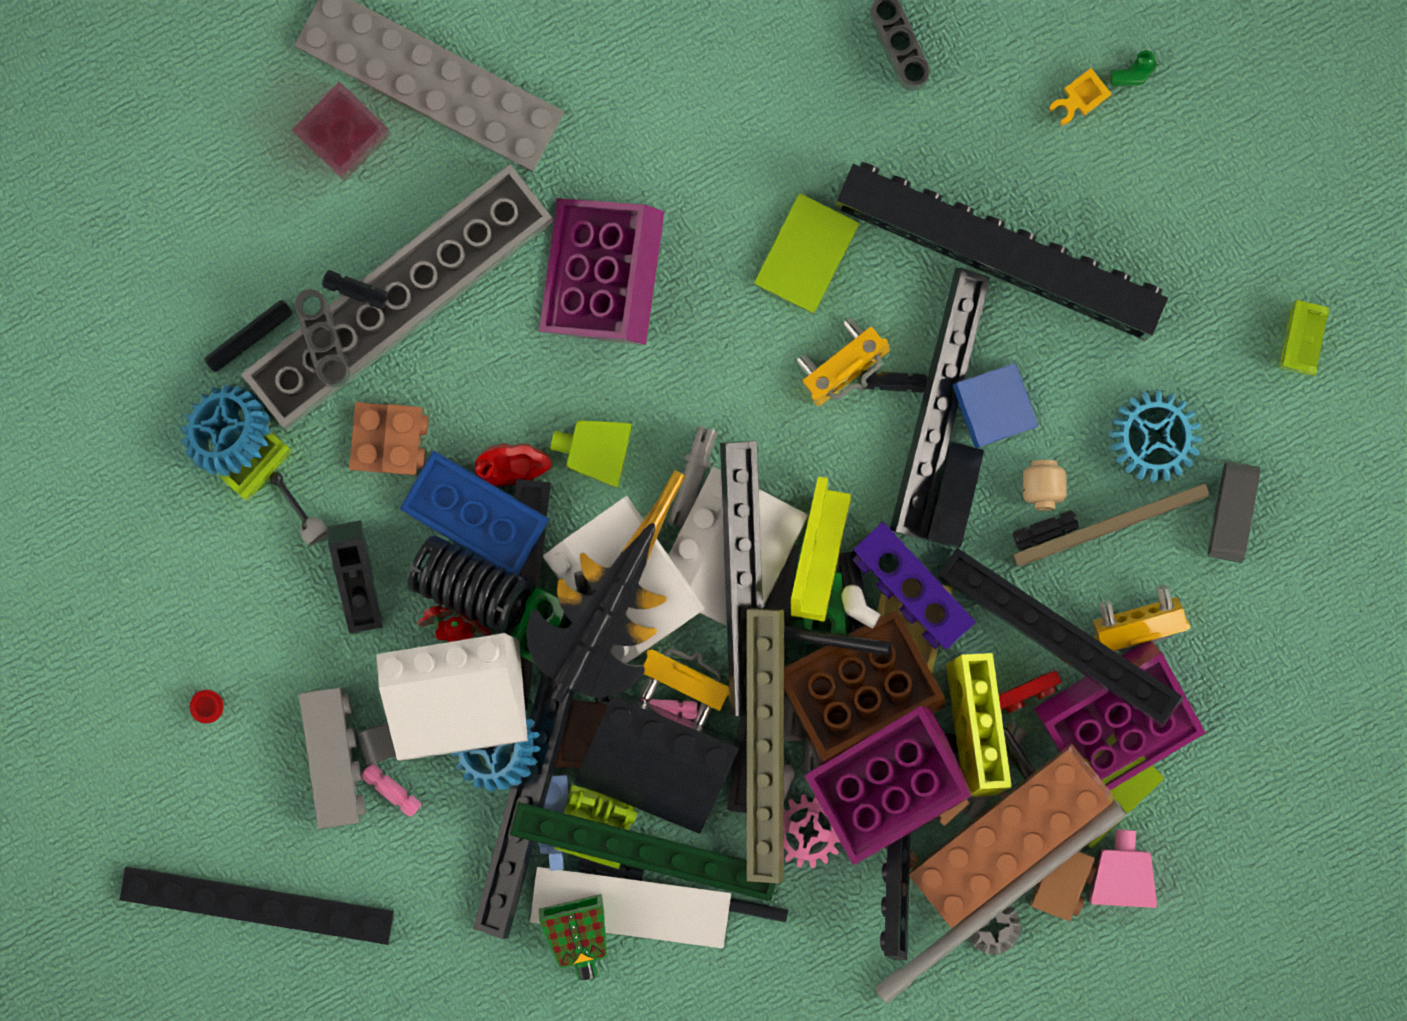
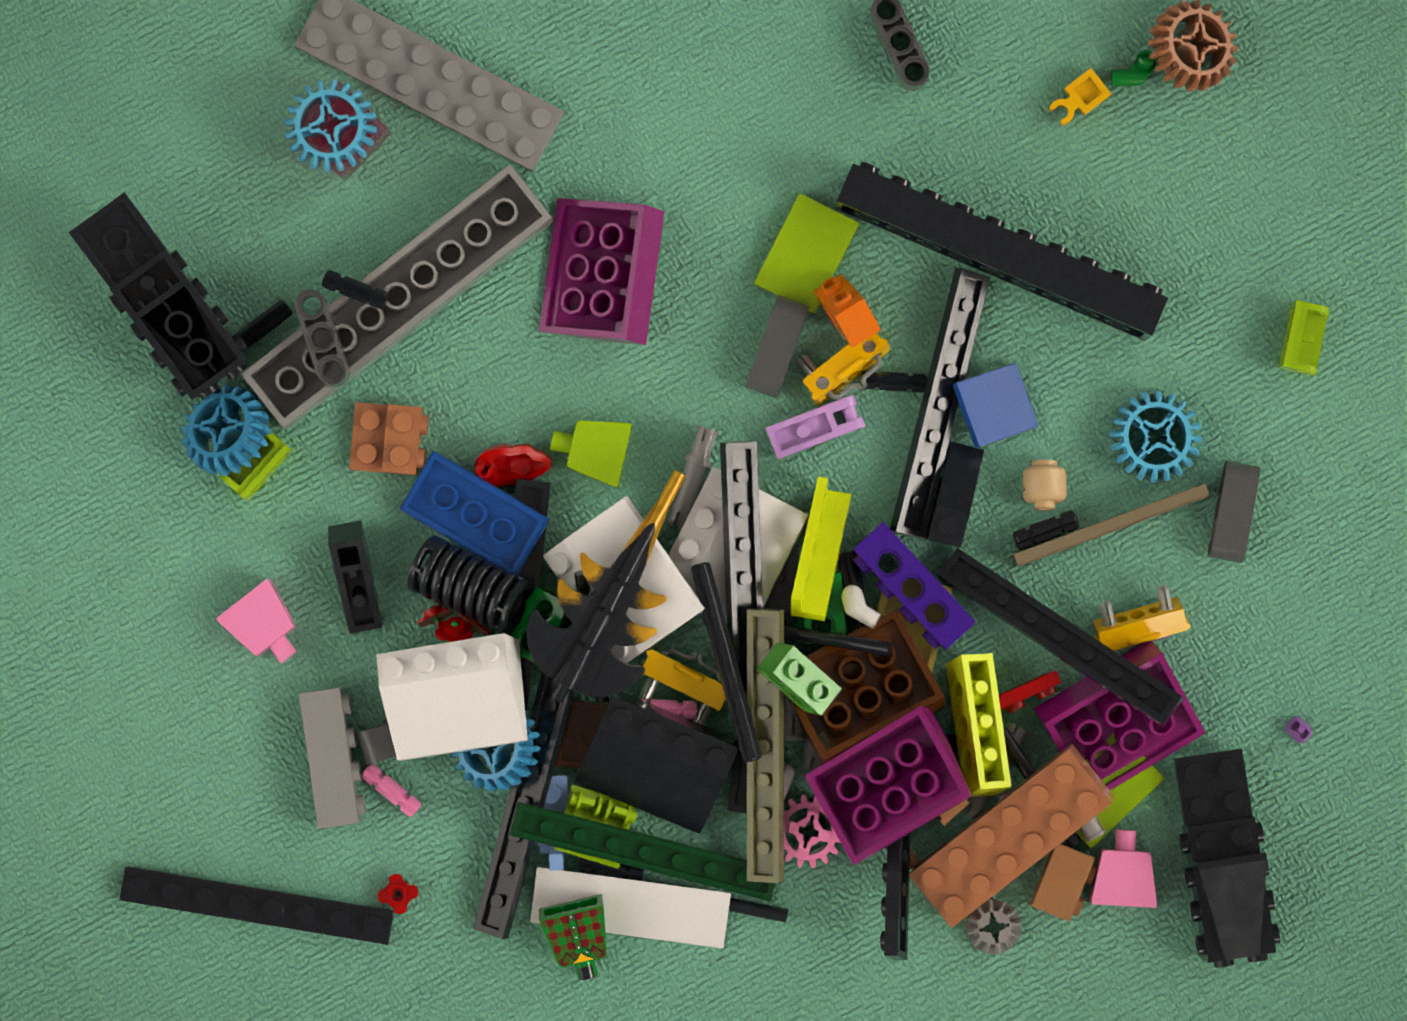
red plate [189,690,224,724] -> none
hinge [270,472,328,547] -> none
light grey piece [875,799,1127,1003] -> none
none -> black wedge [69,192,249,400]
none -> bright pink torso [216,579,297,664]
none -> medium azure gear [284,79,377,173]
none -> red plate [378,874,419,914]
none -> black axle [691,562,762,762]
none -> dark grey beam [745,295,810,399]
none -> bright green brick [757,642,842,716]
none -> lavender plate [765,395,866,460]
none -> orange brick [813,274,881,348]
none -> nougat gear [1147,0,1239,92]
none -> black wedge [1173,748,1280,968]
none -> medium lavender rock [1285,716,1312,743]

